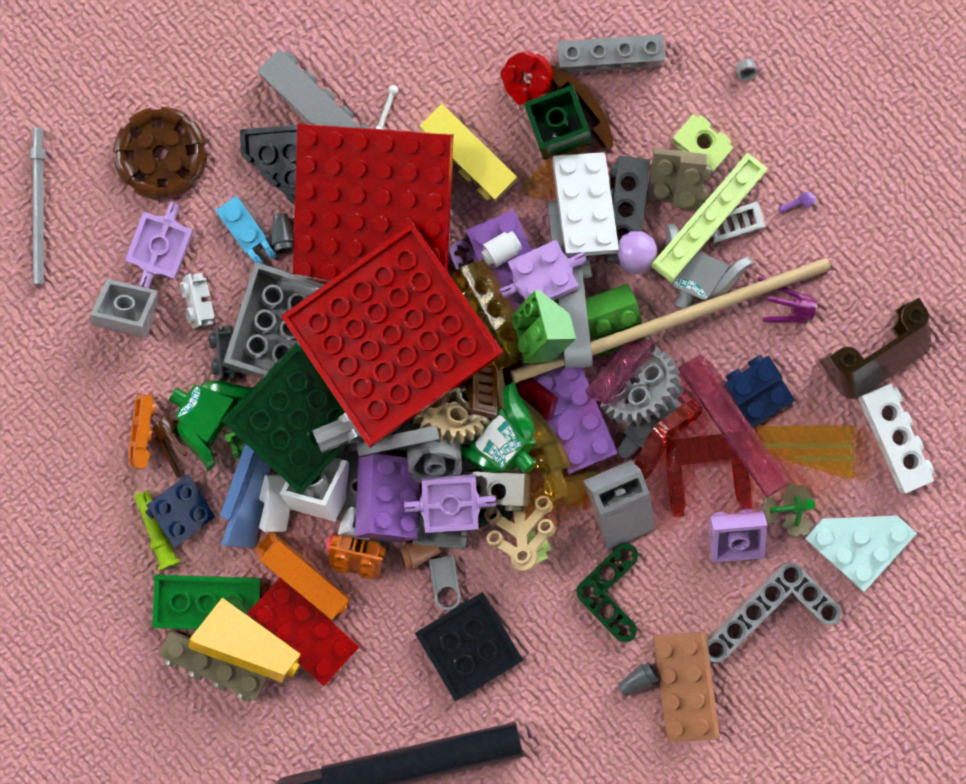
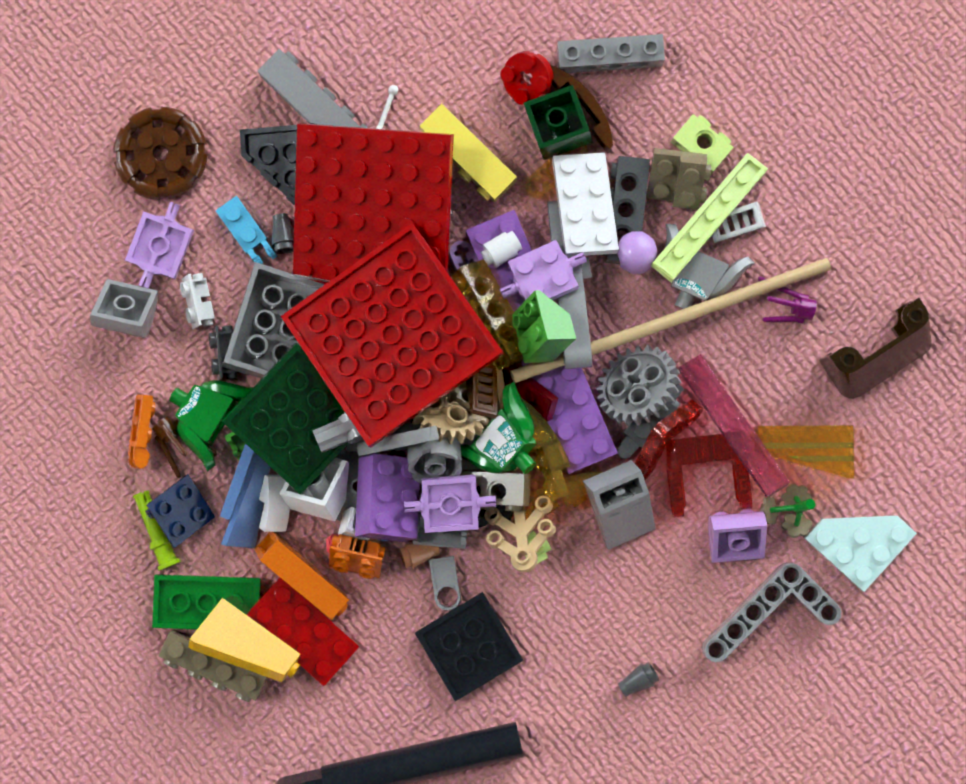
light grey bar [30,127,46,285] -> none
dark green beam [576,543,638,642] -> none
clear pink tile [585,338,656,405] -> none
bright green slope [586,283,647,358] -> none
nougat plate [653,631,720,742] -> none
dark blue plate [722,354,795,428] -> none
light grey hinge [736,58,758,81] -> none
medium lavender hand [778,192,816,213] -> none
white brick [857,384,935,493] -> none

